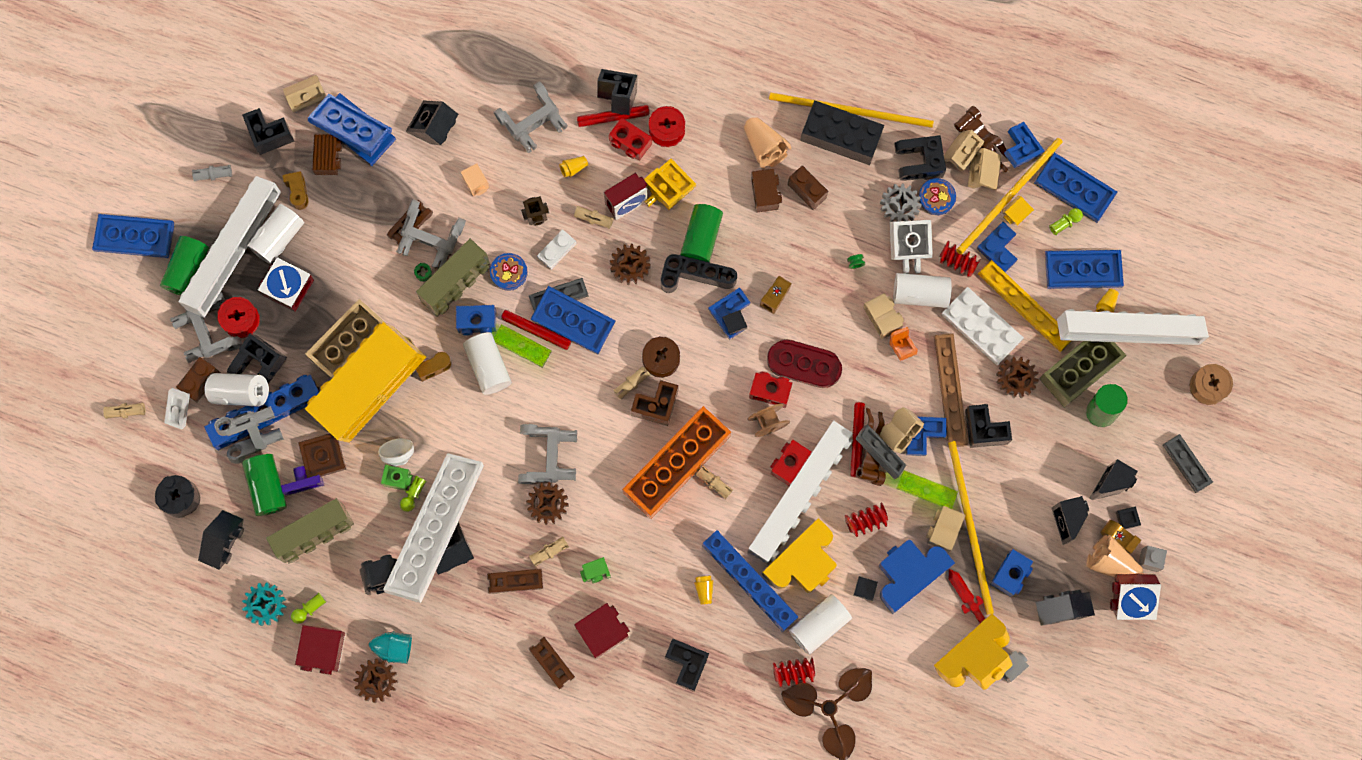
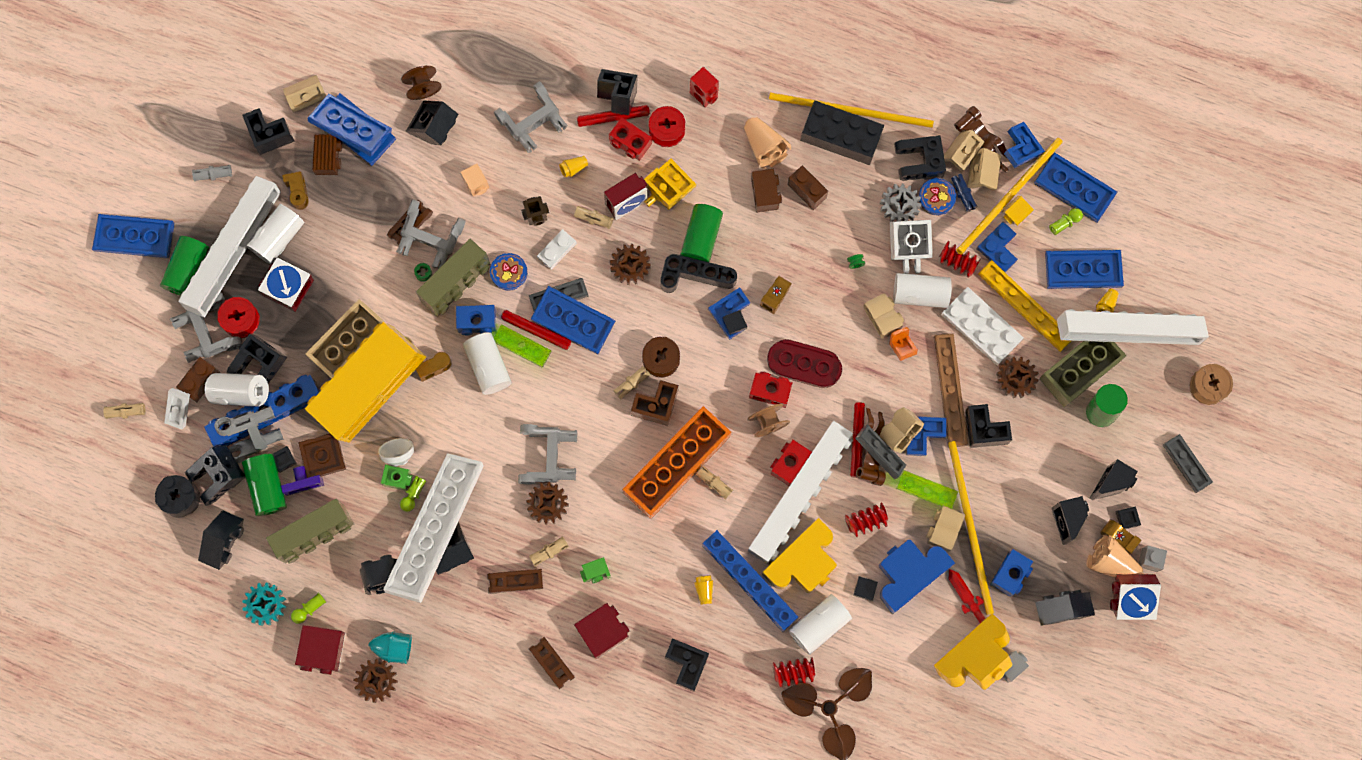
none -> black brick [185,445,245,506]
none -> black tile [273,446,297,473]
none -> reddish brown piece [401,65,442,100]
none -> red brick [690,66,719,107]
none -> dark blue pin [951,174,978,212]

